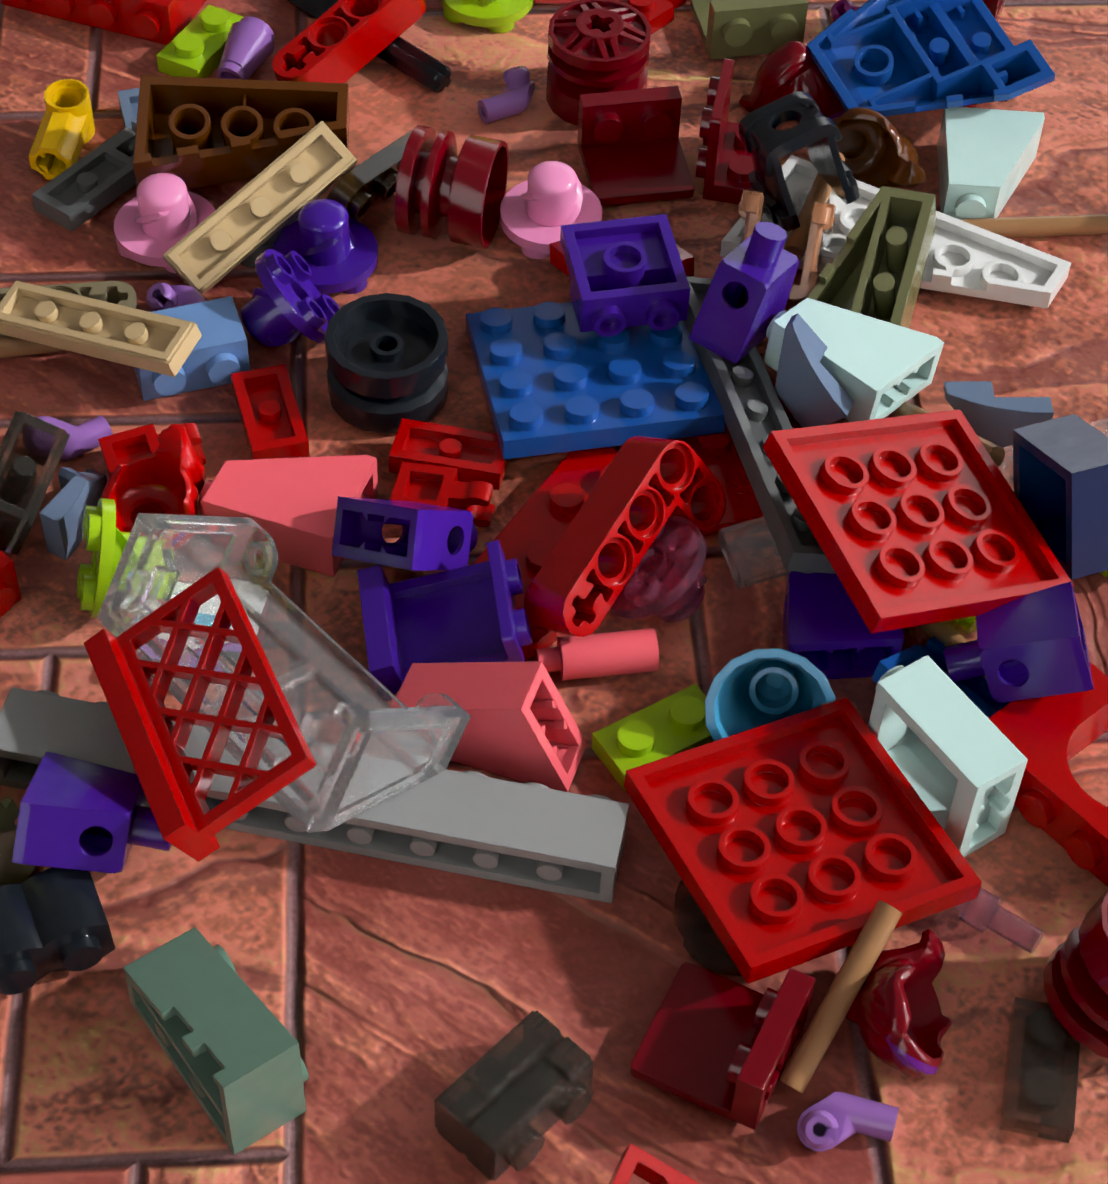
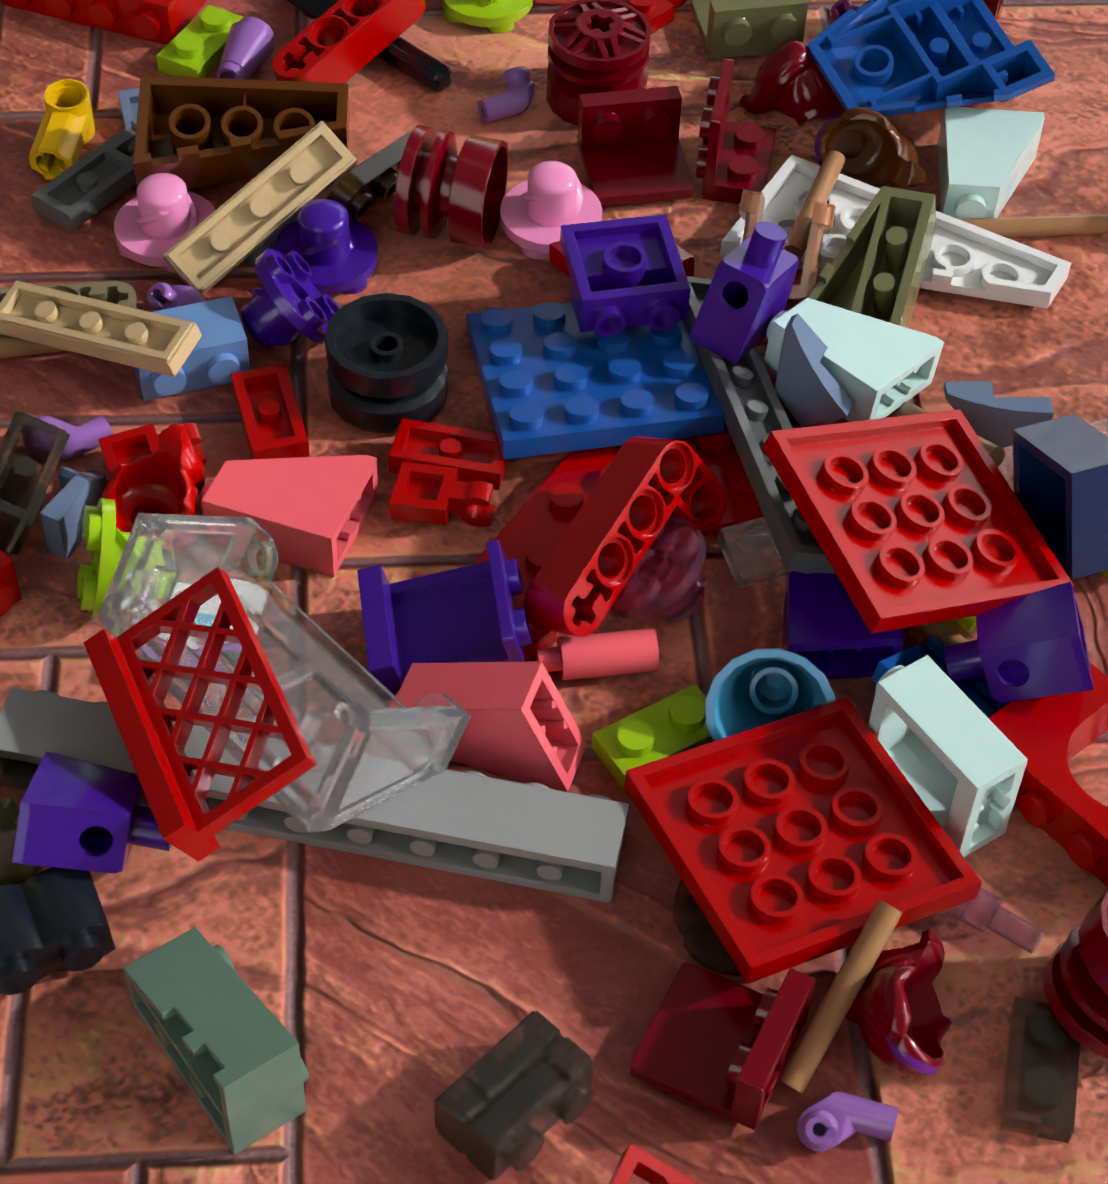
dark purple torso [332,496,478,571] -> none
black piece [738,91,860,231] -> none

